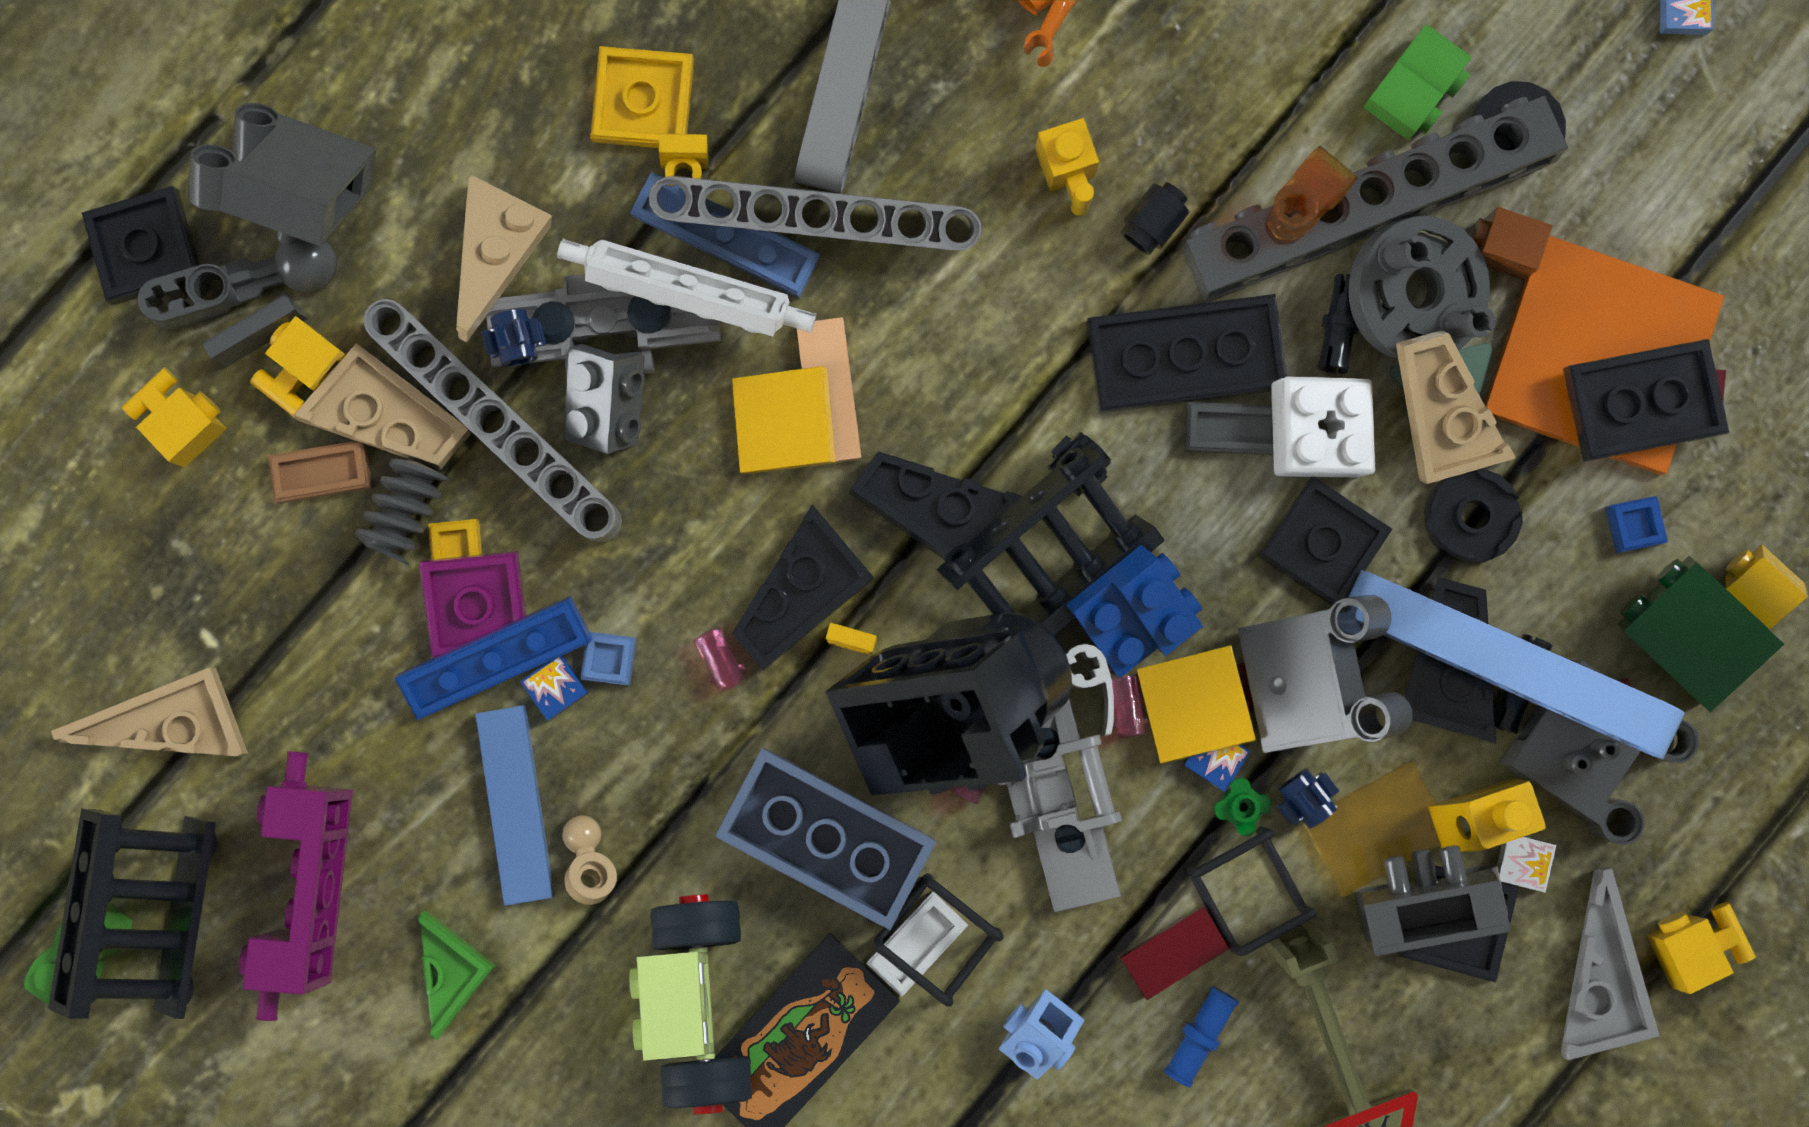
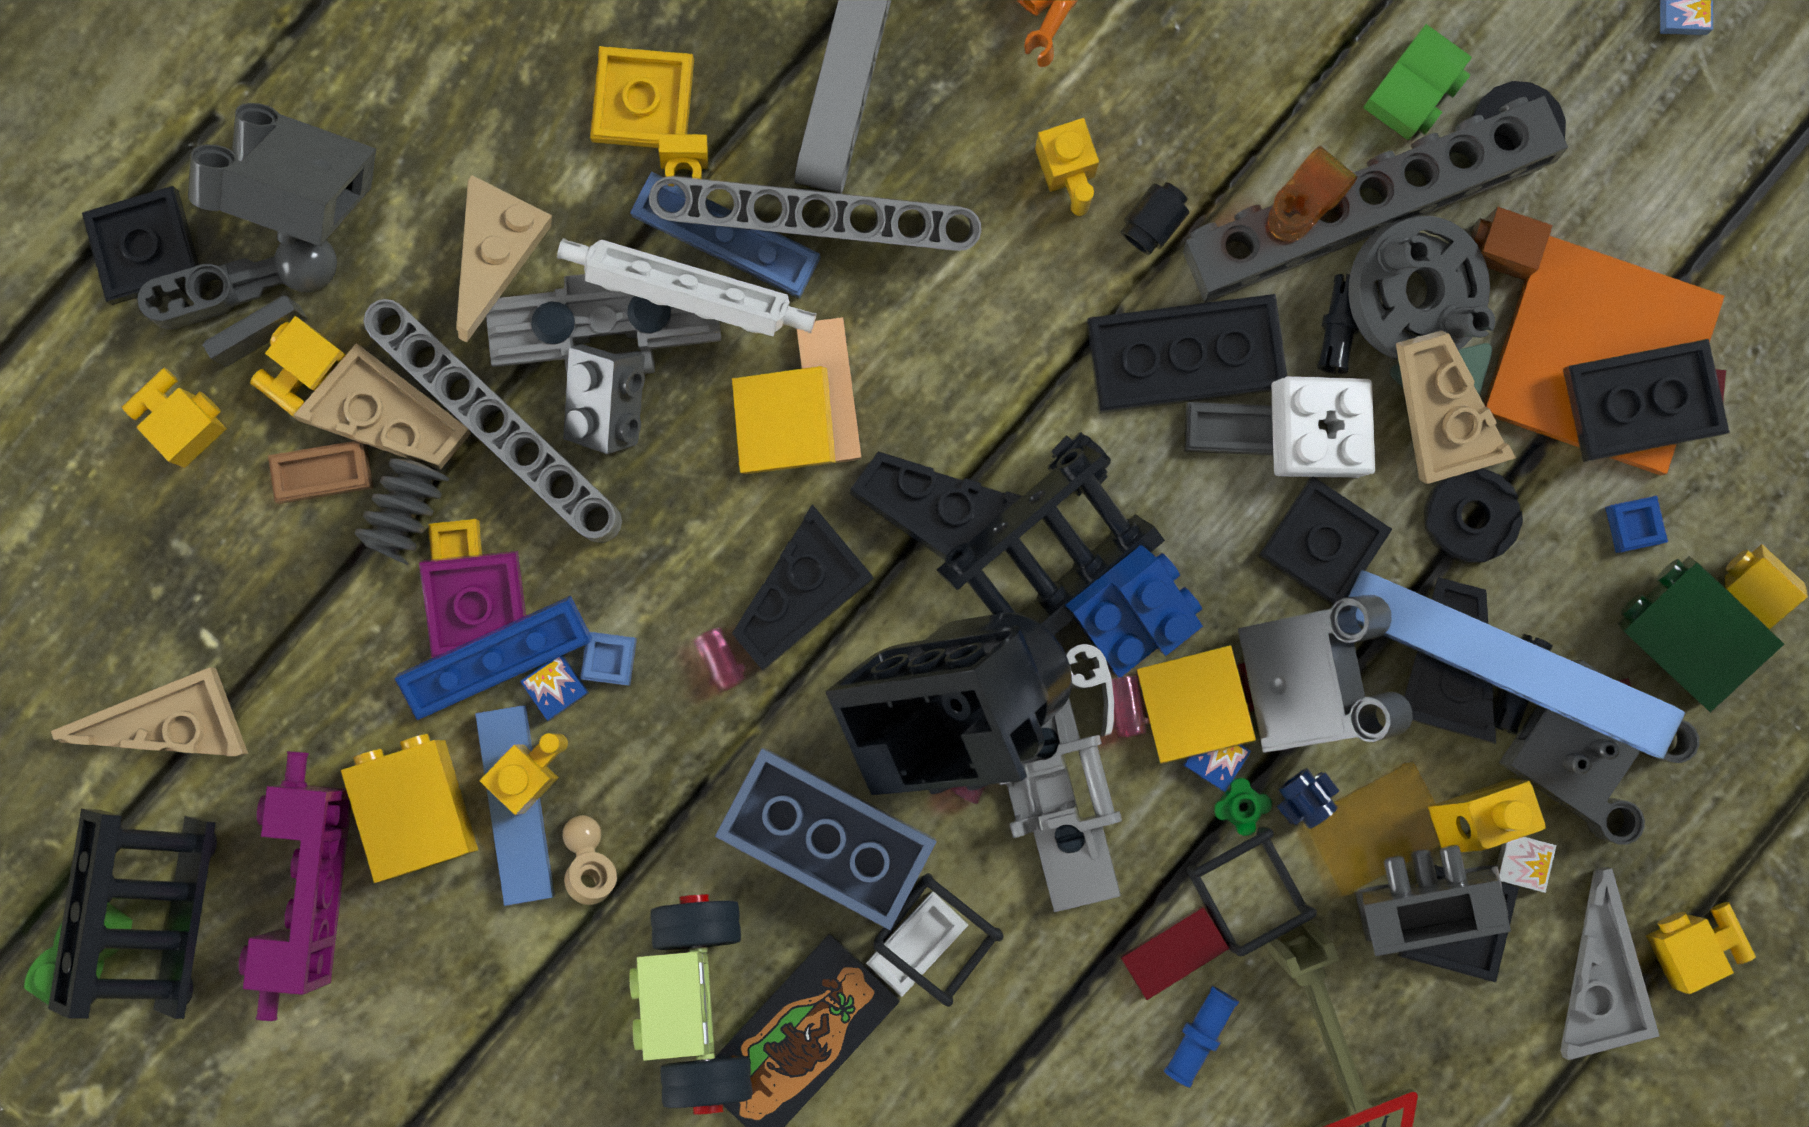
bright green tile [418,911,496,1040] -> none
dark blue gear [481,309,546,367] -> none
yellow tile [825,622,877,655] -> none
light blue brick [999,989,1084,1080] -> none
none -> yellow brick [341,734,478,883]
none -> yellow brick [479,733,568,815]

